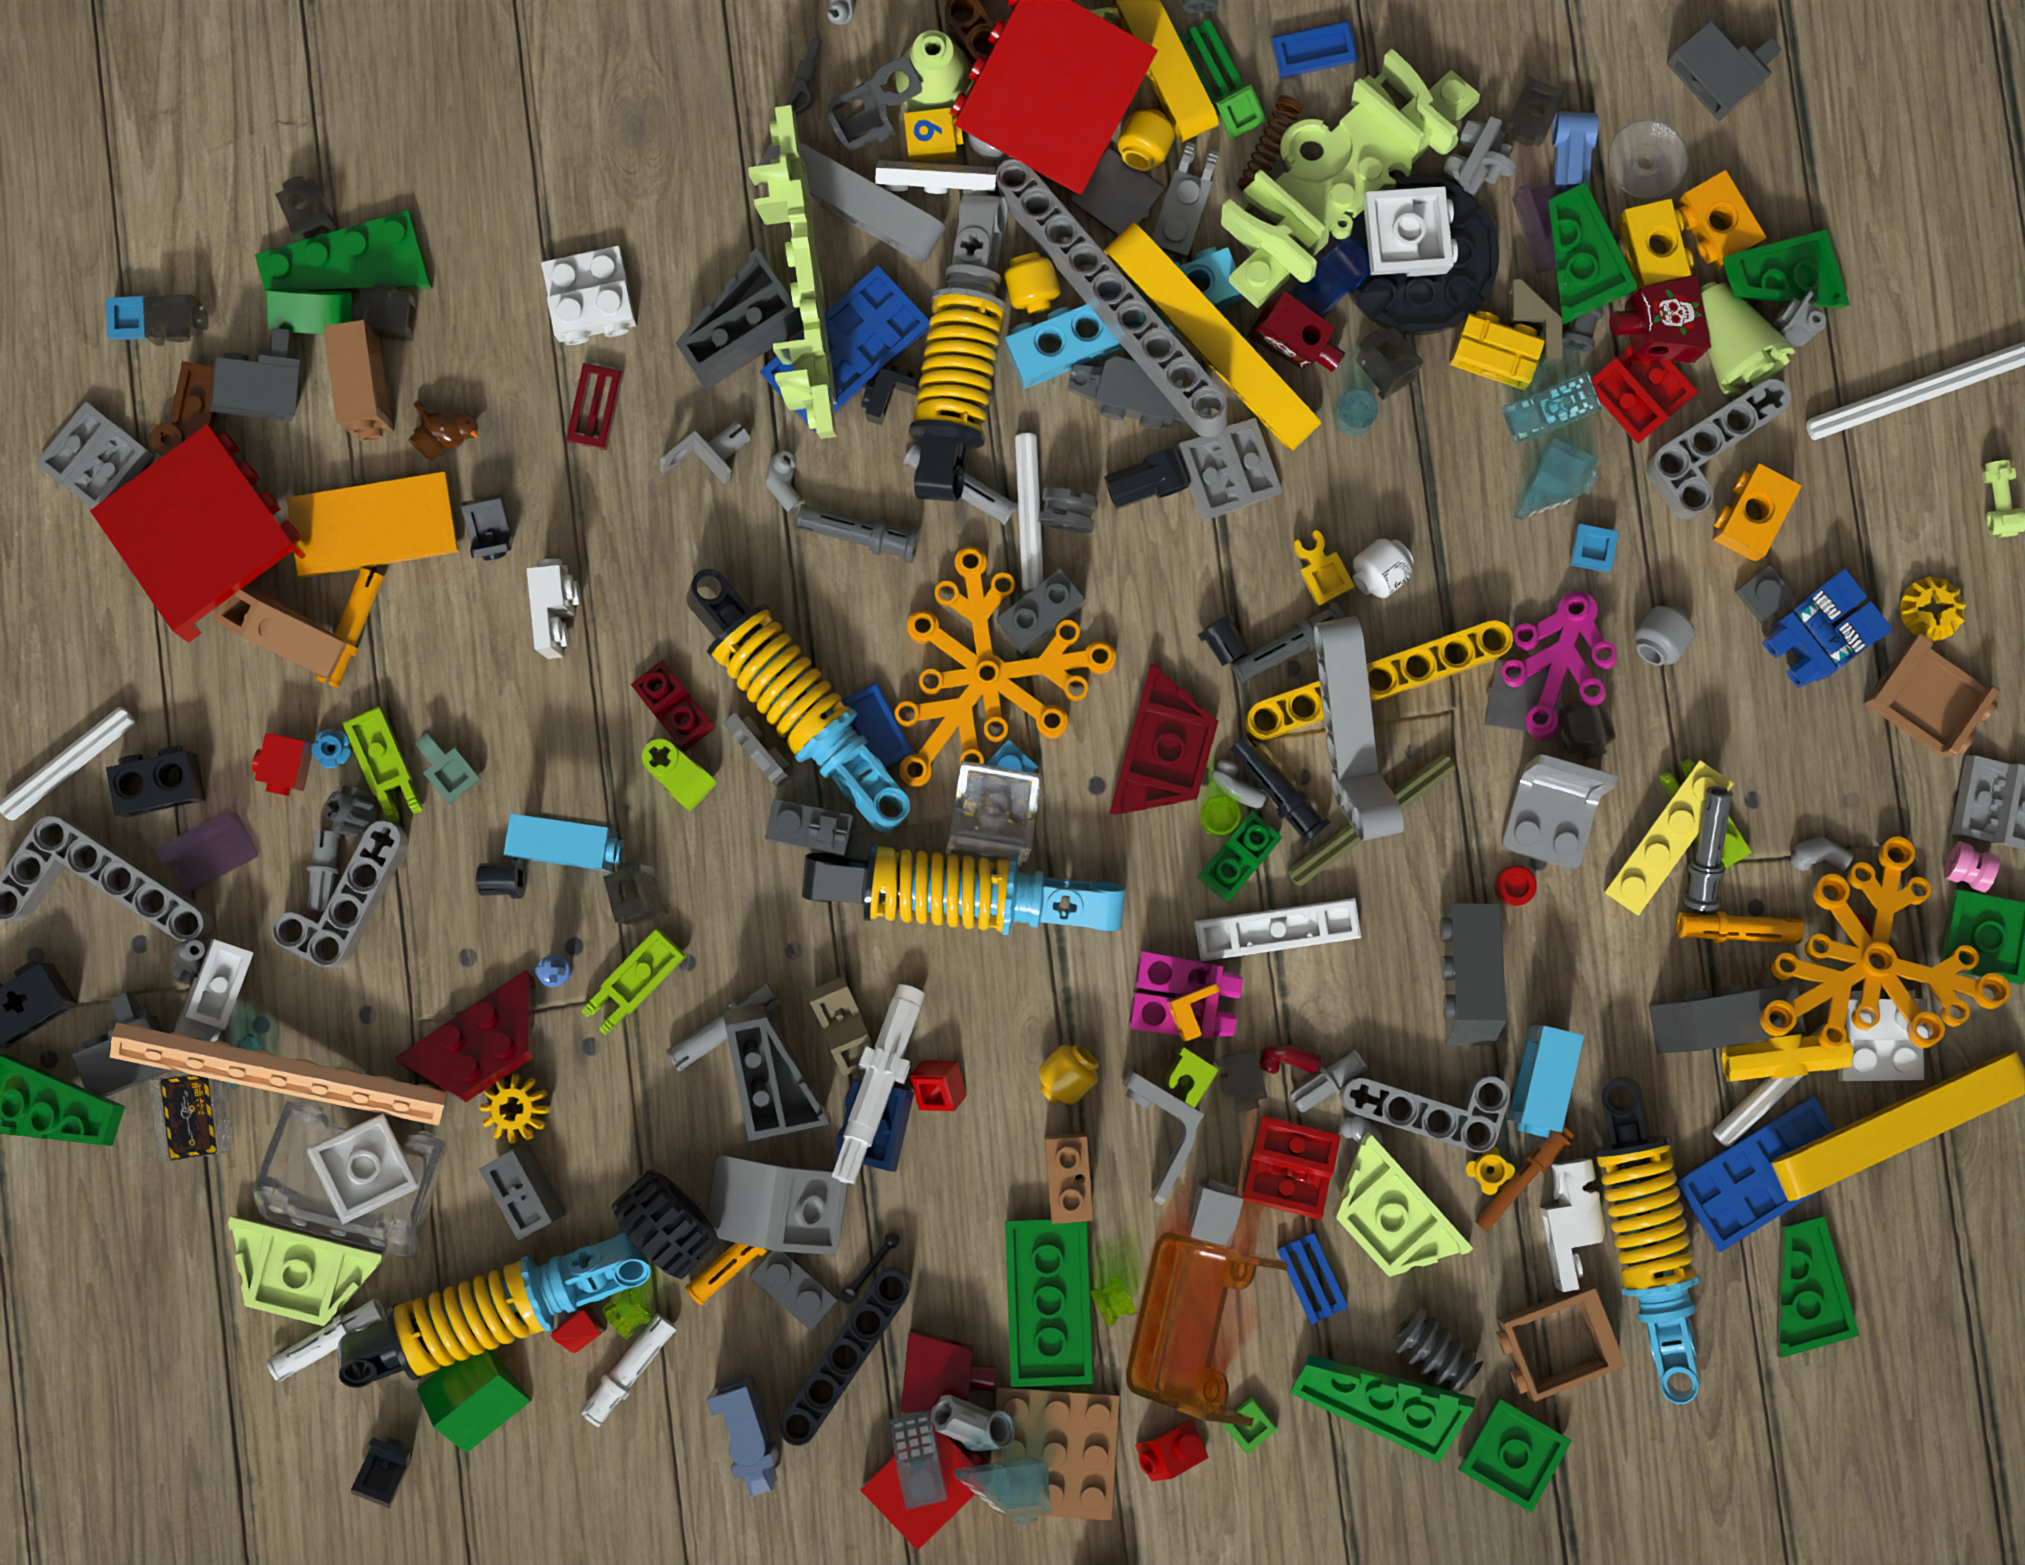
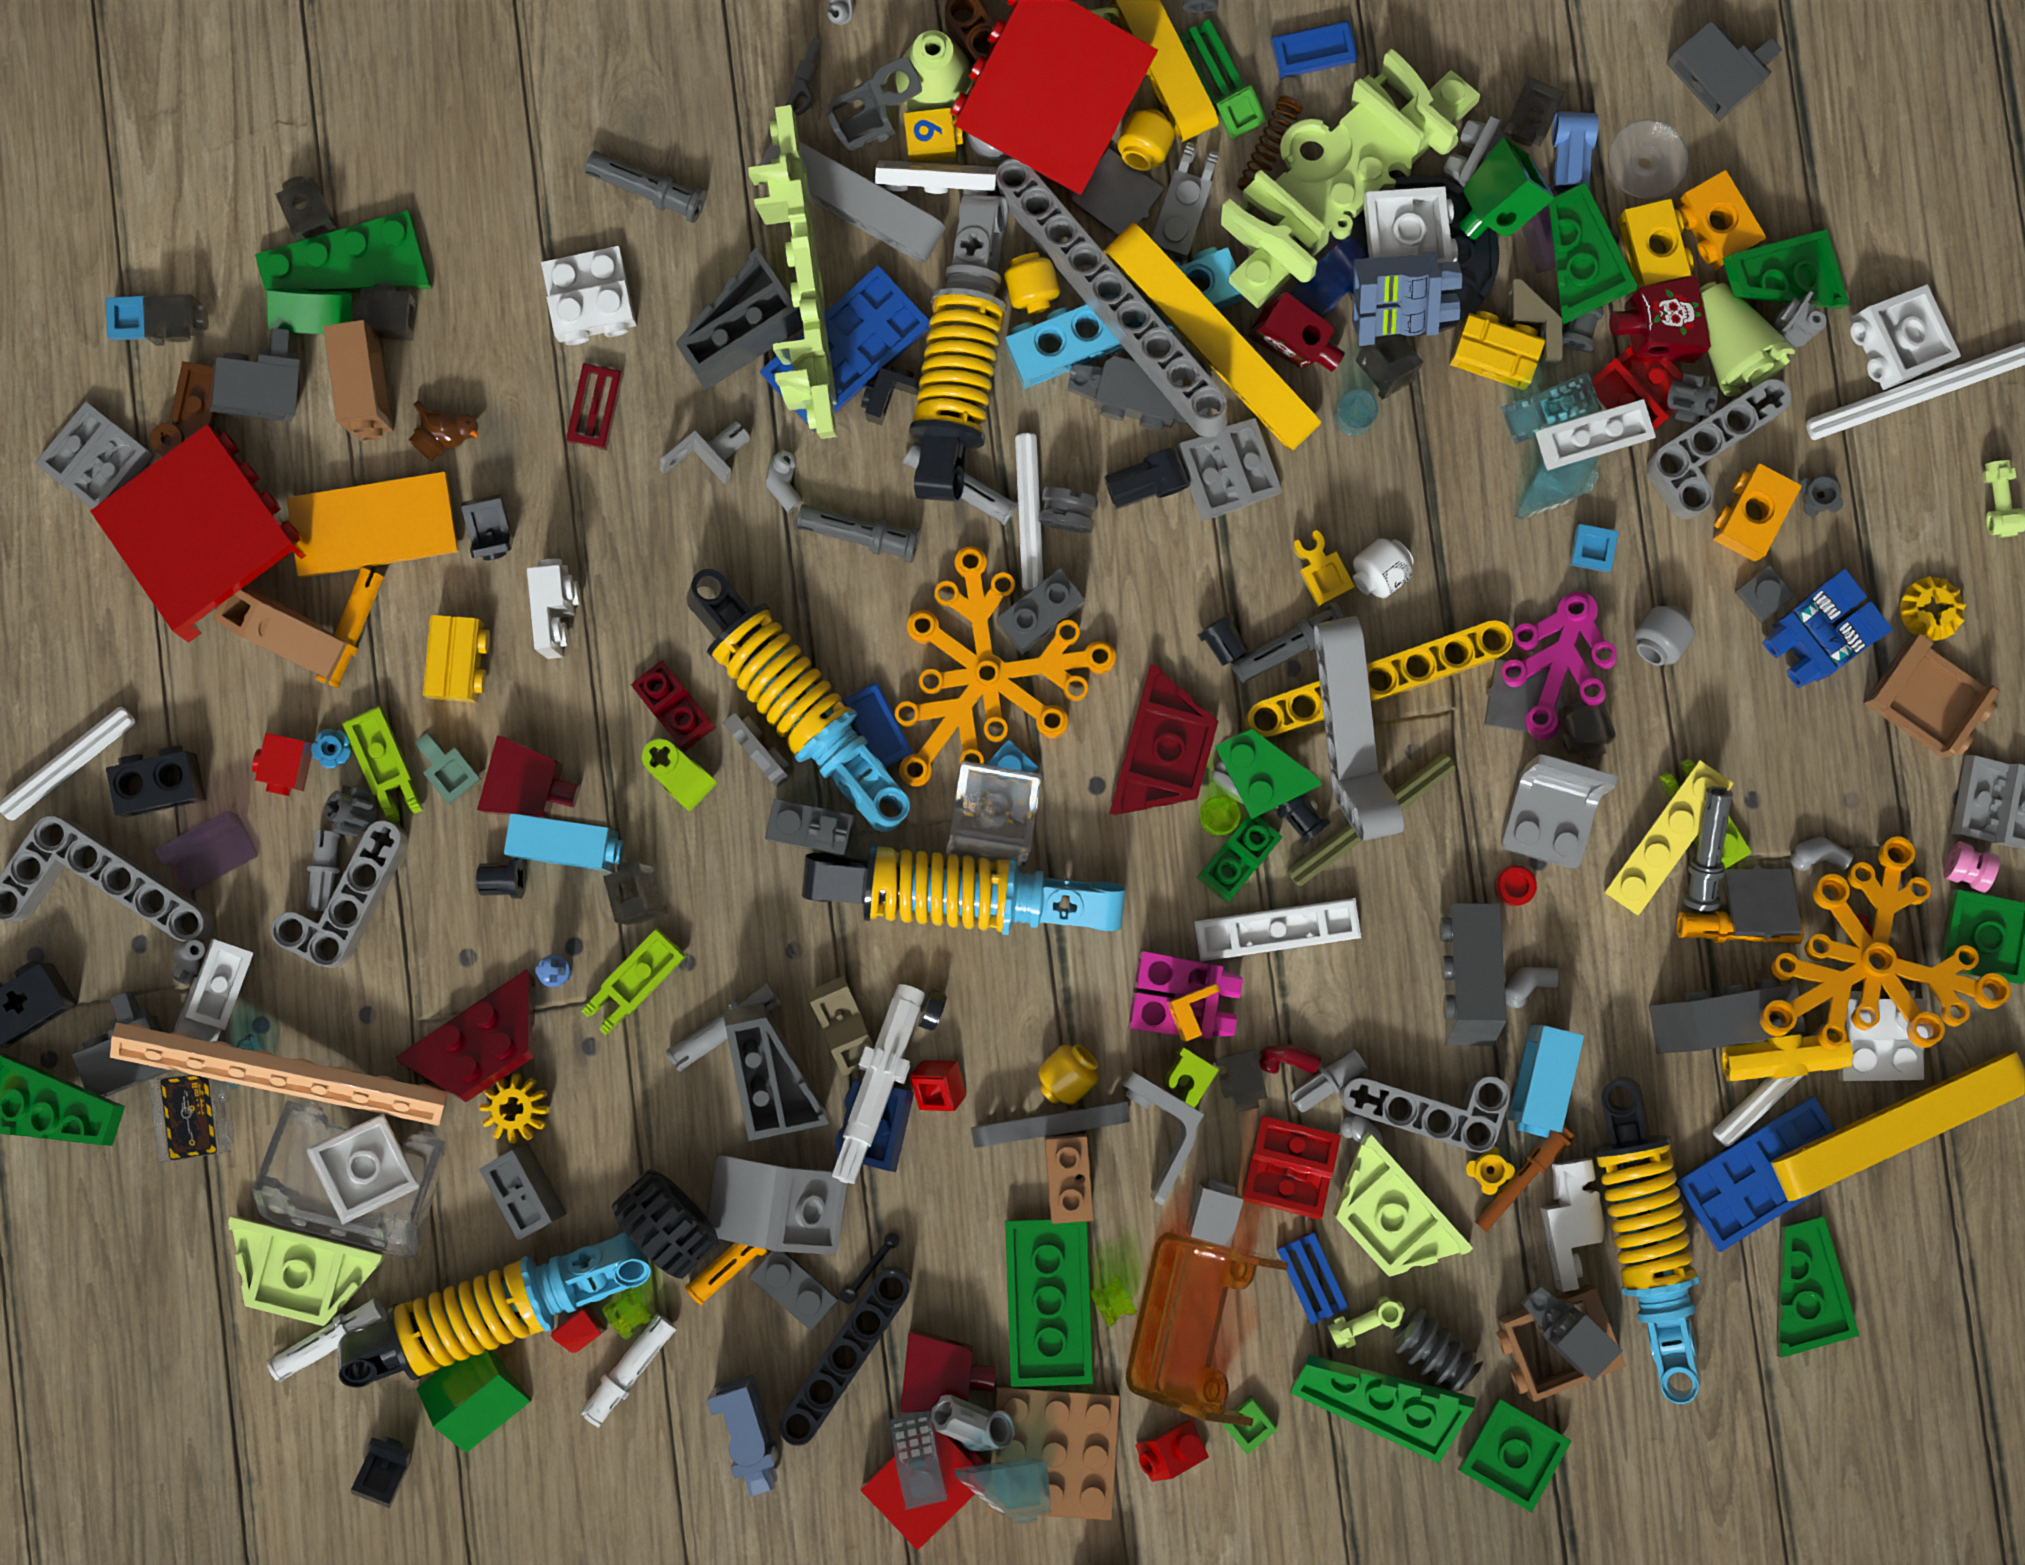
none -> yellow brick [423,615,490,703]
none -> dark red torso [477,735,580,819]
none -> dark grey pin [585,150,707,223]
none -> black tile [918,988,947,1031]
none -> flat silver beam [971,1101,1131,1148]
none -> green wing [1215,727,1322,819]
none -> yellowish green bar [1327,1295,1405,1349]
none -> sand blue hips [1352,251,1462,346]
none -> green torso [1459,137,1555,240]
none -> light grey arm [1505,967,1559,1008]
none -> dark grey hinge [1521,1285,1623,1381]
none -> white plate [1535,399,1656,471]
none -> dark grey gear [1667,372,1718,423]
none -> flat silver piece [1724,865,1802,939]
none -> dark grey plate [1799,473,1843,517]
none -> white plate [1850,284,1961,390]

